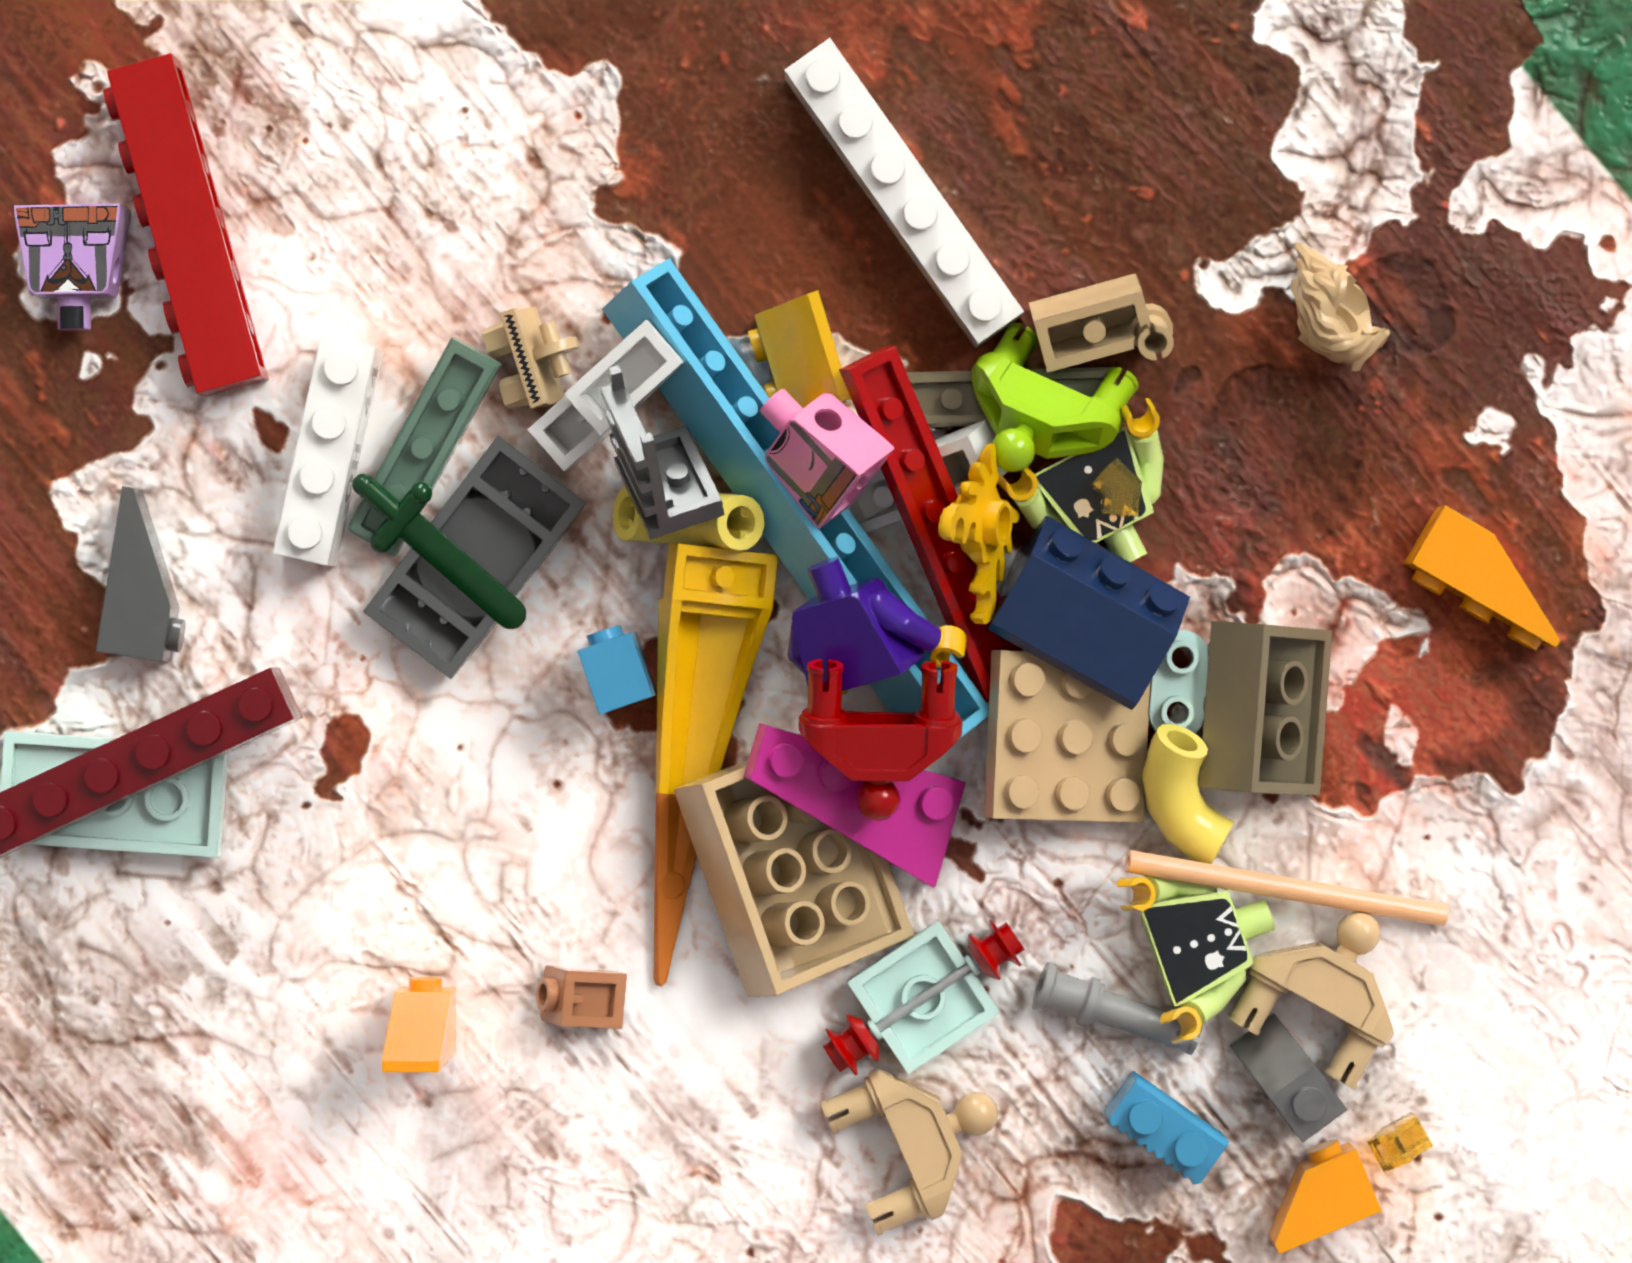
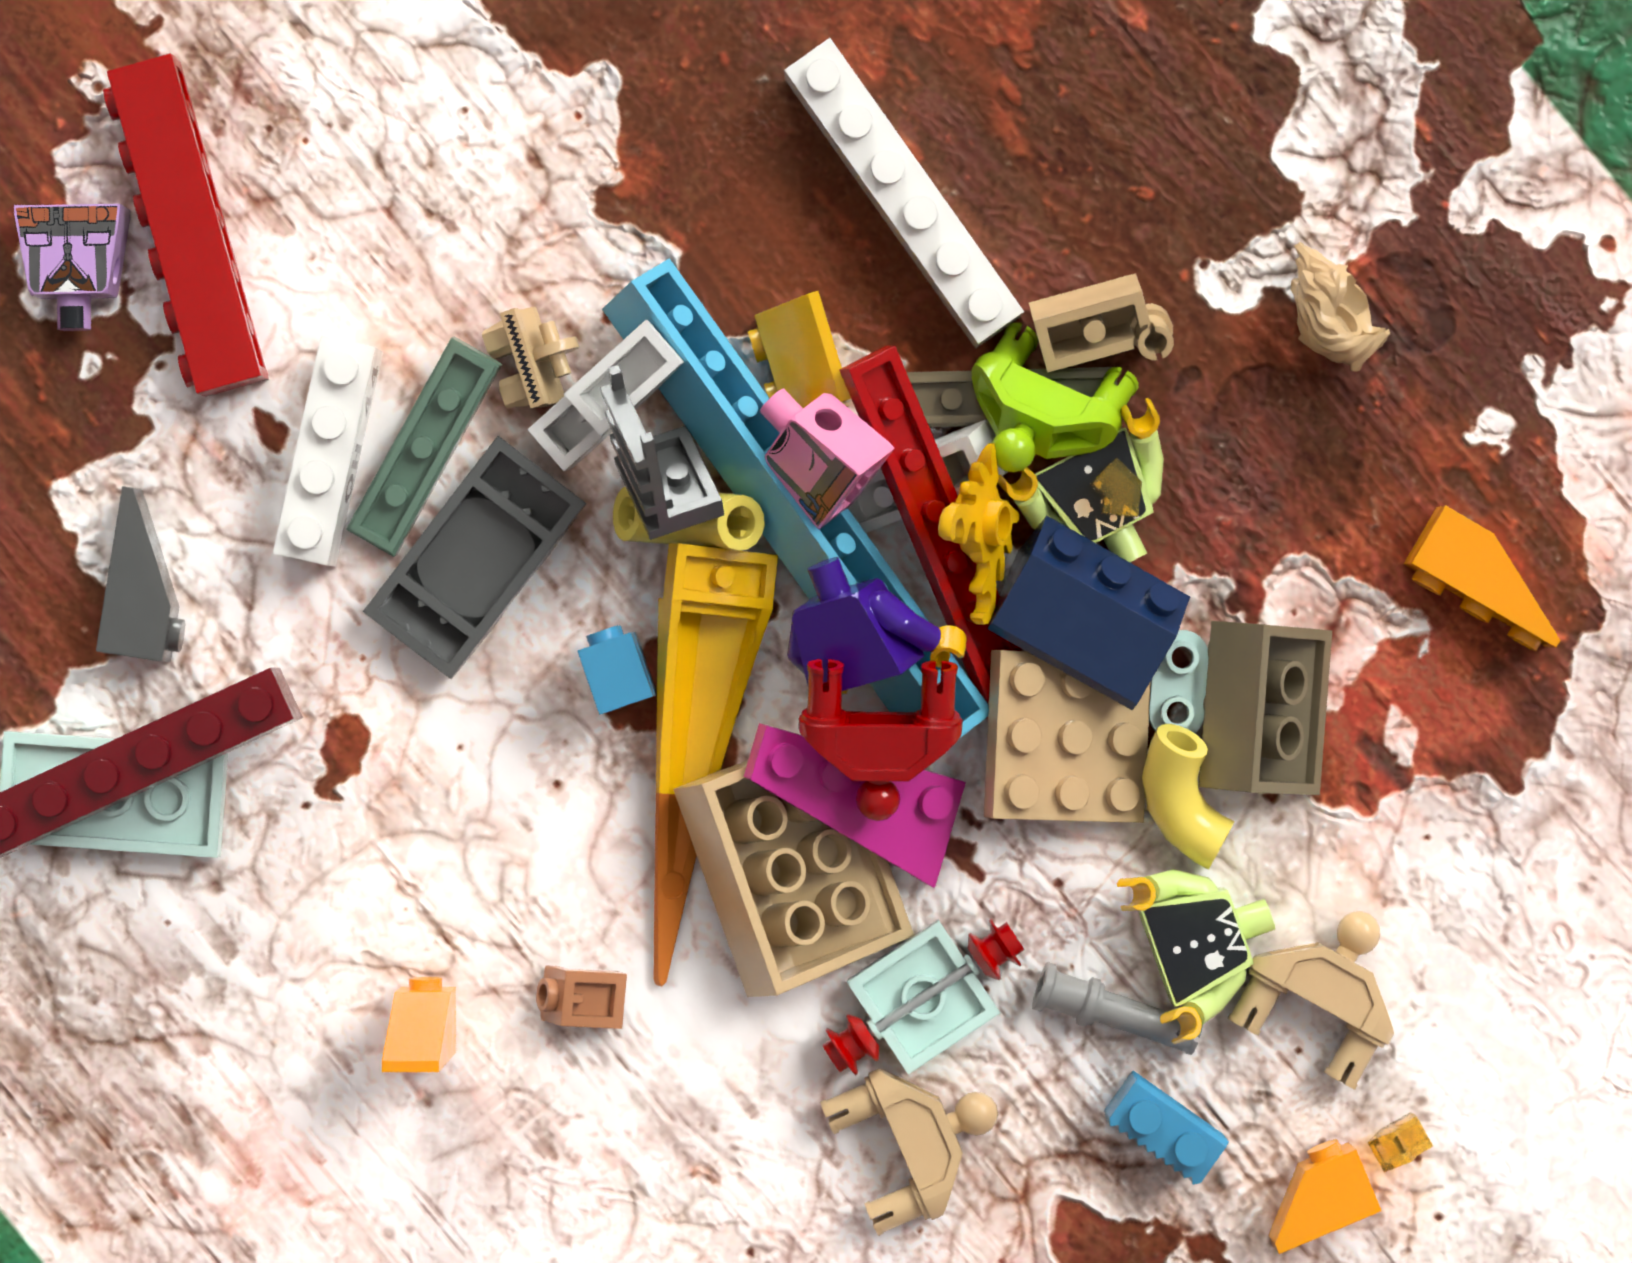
dark green sword [352,474,526,629] -> none
light nougat piece [1125,850,1449,926] -> none
flat silver slope [1229,1013,1348,1143] -> none

